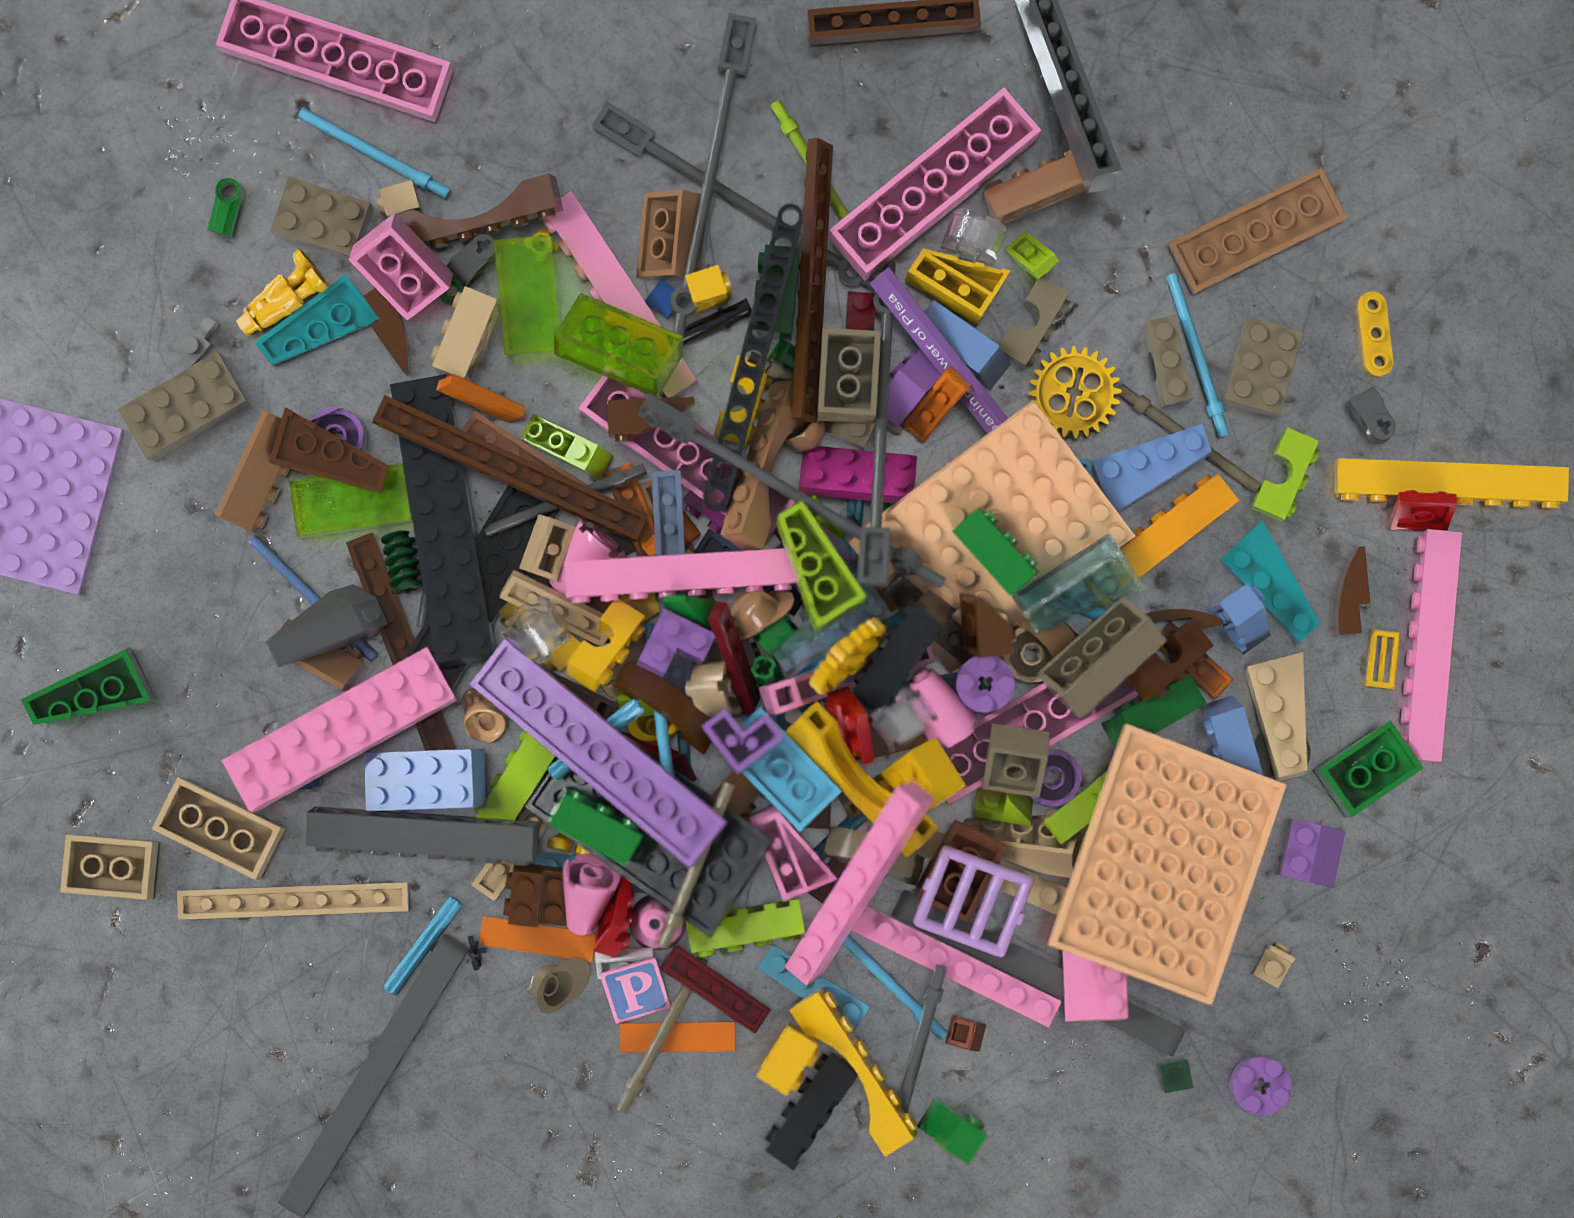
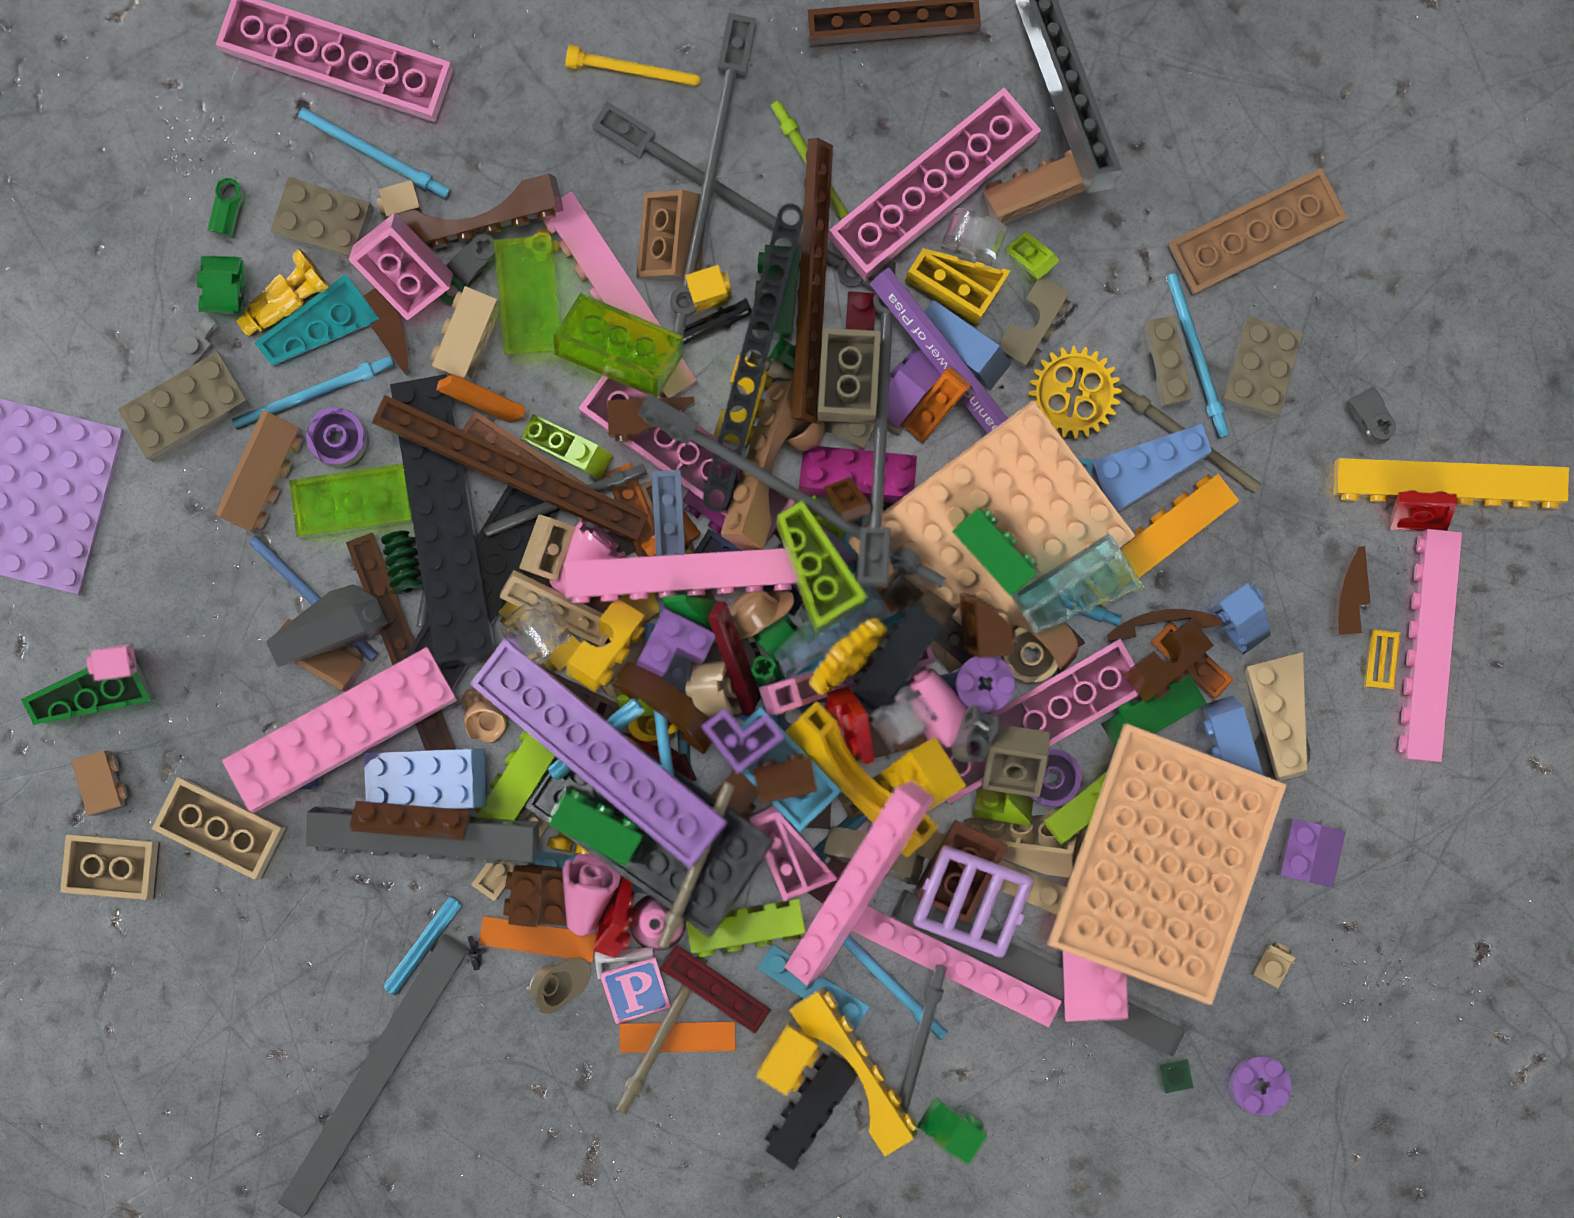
tan plate [177,882,409,920] -> none
reddish brown wing [269,407,390,494] -> none
blue tile [645,279,682,319] -> none
copper slope [945,1016,986,1052] -> none
dark tan brick [1037,596,1167,719] -> none
teal wing [1220,520,1320,643] -> none
lime arch [1250,427,1320,522] -> none
green slope [1314,720,1423,818] -> none
yellow plate [1356,291,1393,377] -> none
none -> medium nougat brick [71,750,128,816]
none -> bright pink brick [87,643,137,680]
none -> green brick [197,256,245,314]
none -> medium azure bar [232,355,395,429]
none -> reddish brown plate [350,801,470,841]
none -> yellow piece [565,44,701,86]
none -> reddish brown slope [753,753,818,804]
none -> reddish brown plate [824,477,871,522]
none -> dark grey piece [952,704,1000,762]

